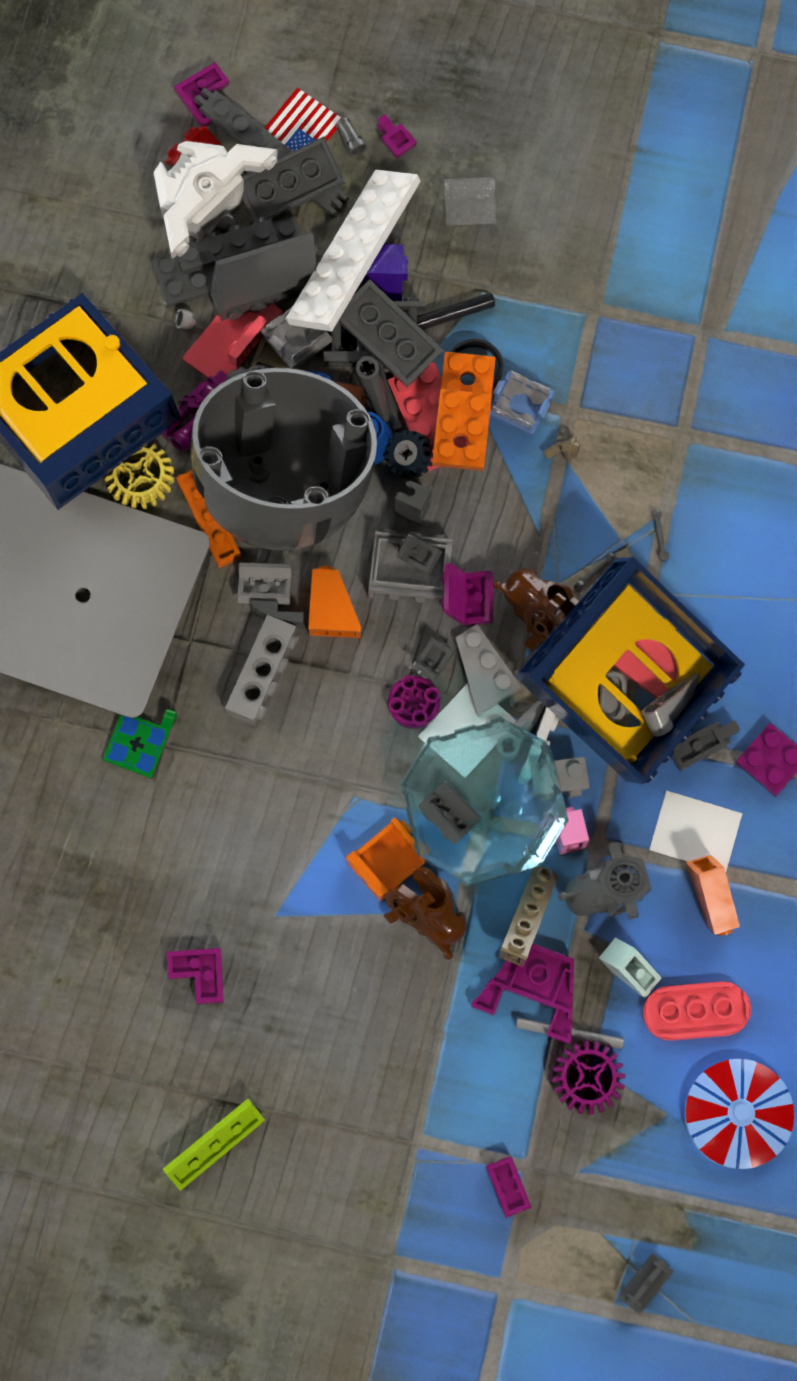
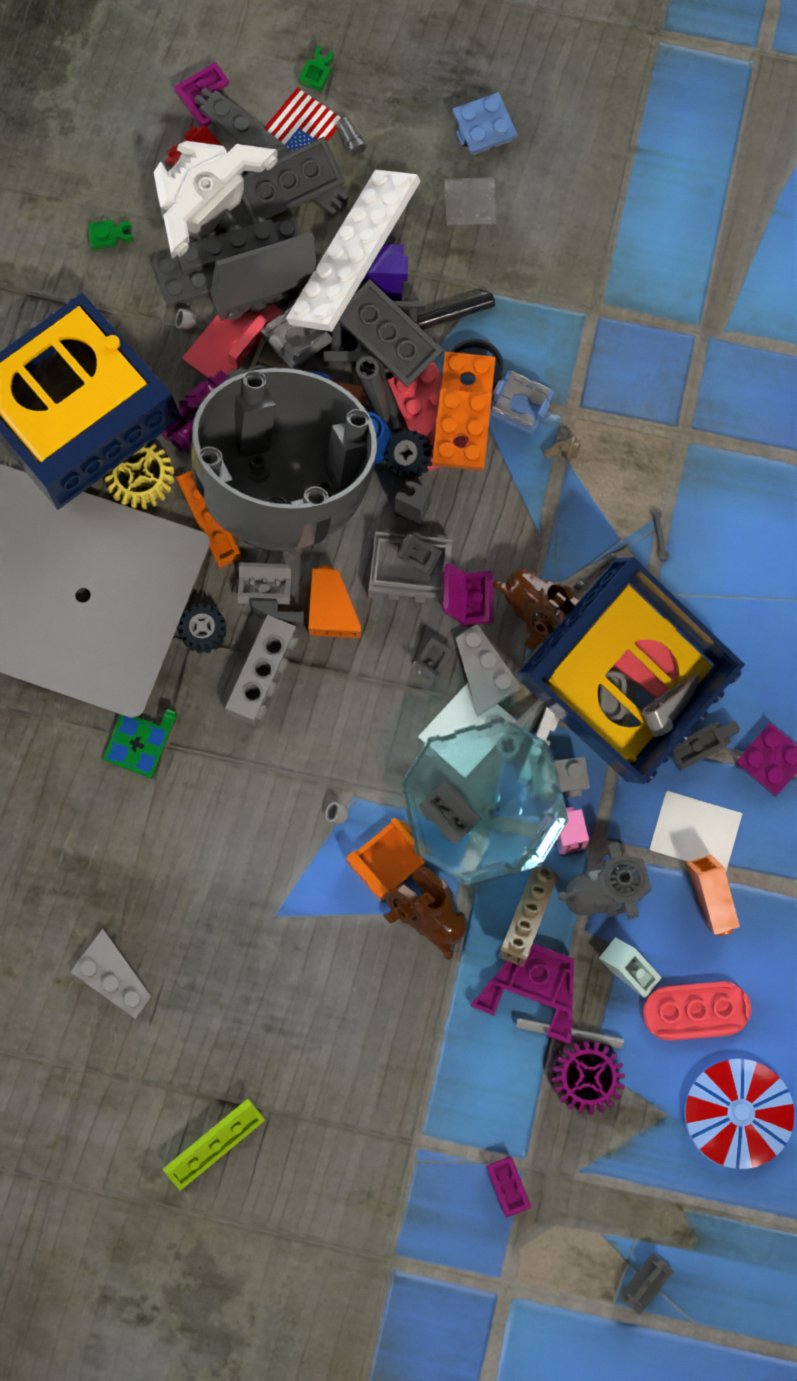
magenta plate [167,948,224,1005] -> none
magenta plate [377,114,417,159] -> none
magenta tile [388,675,440,729] -> none
none -> light grey wing [71,929,152,1020]
none -> green plate [88,220,134,250]
none -> black wheel [179,604,226,654]
none -> green plate [298,46,334,92]
none -> light grey hinge [325,802,349,825]
none -> medium blue piece [453,92,517,155]

